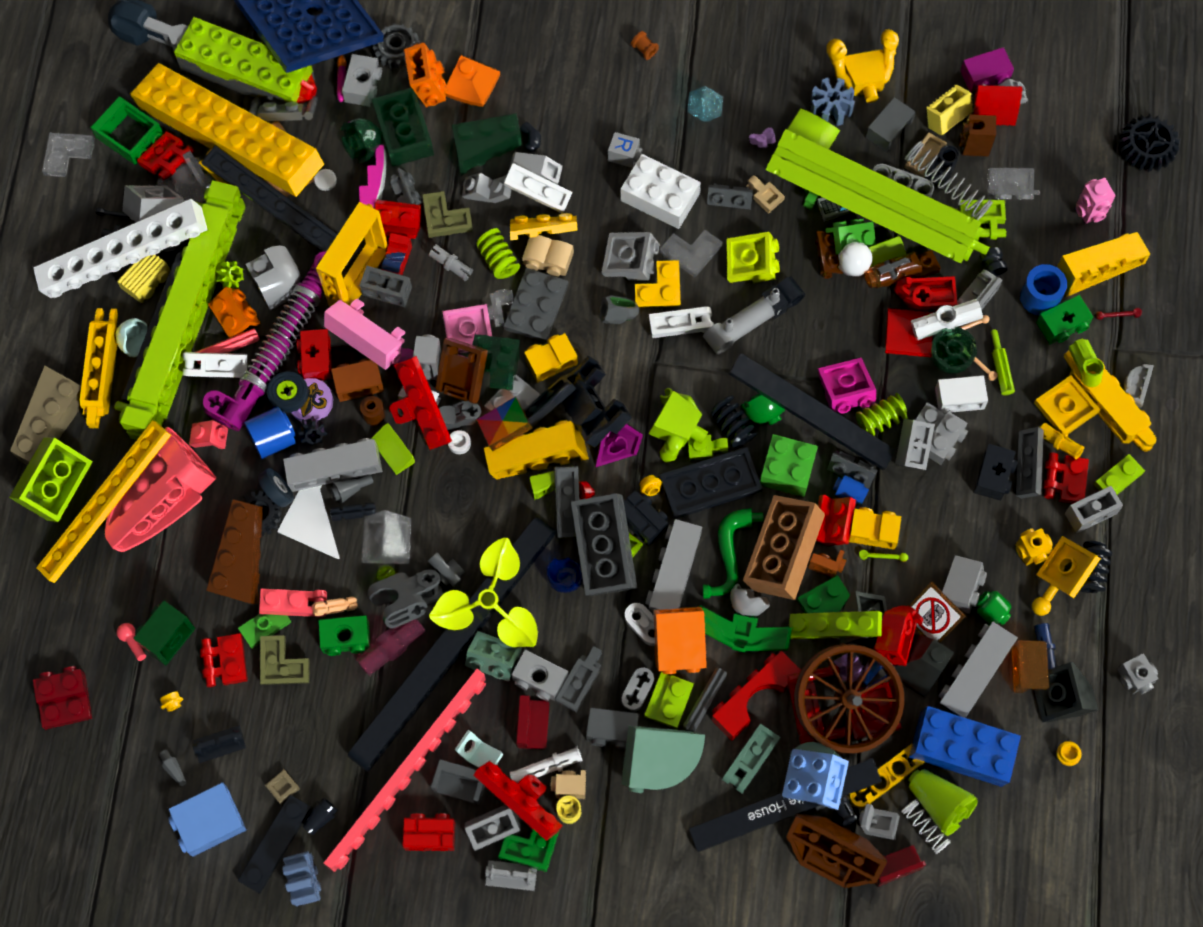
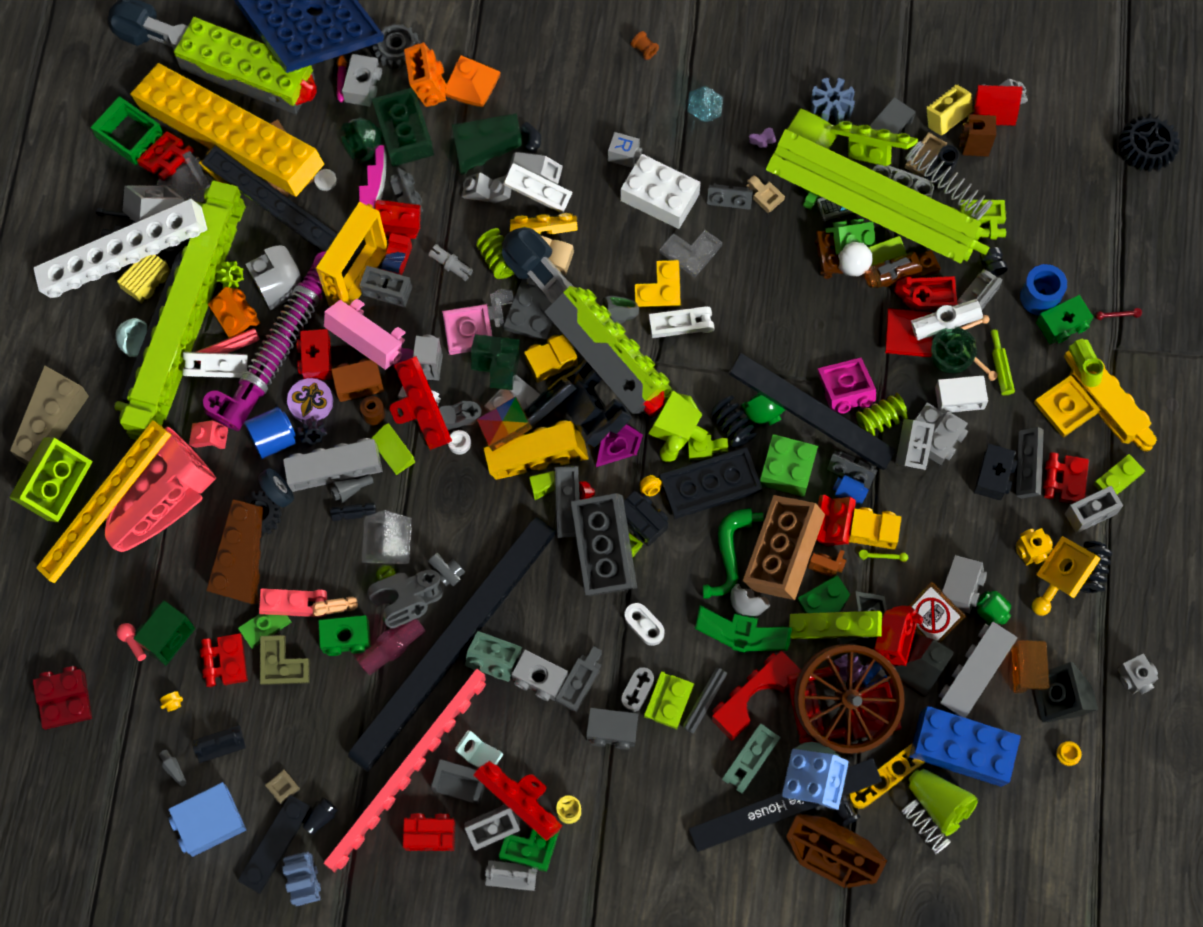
clear plate [42,133,95,177] -> none
yellow hinge [80,308,118,429] -> none
dark grey plate [249,96,318,121] -> none
black bush [267,372,309,413] -> none
white sticker [277,485,339,559] -> none
olive plate [423,191,473,238] -> none
neon yellow plant [429,538,538,647] -> none
reddish brown container [435,338,488,404] -> none
white pin [509,746,583,783] -> none
dark red panel [517,695,550,749] -> none
clear blue hair [546,557,583,593] -> none
tan brick [551,770,586,799] -> none
light grey plate [602,232,659,281] -> none
sand green brick [621,725,705,793] -> none
light grey brick [646,519,702,614] -> none
orange brick [653,607,706,674] -> none
light grey piece [703,276,805,355] -> none
neon yellow plate [727,232,780,283] -> none
yellow torso [826,29,899,103] -> none
light grey bracket [859,804,900,840] -> none
dark red panel [876,845,926,887] -> none
magenta brick [960,47,1014,92] -> none
clear bracket [988,168,1040,199] -> none
dark blue pin [1034,623,1057,672] -> none
yellow pin [1040,423,1084,459] -> none
yellow wedge [1057,232,1150,297] -> none
bright pink brick [1076,178,1115,224] -> none
light grey plate [1124,364,1154,408] -> none
none -> piece [502,227,672,417]
none -> lime bracket [830,121,918,166]

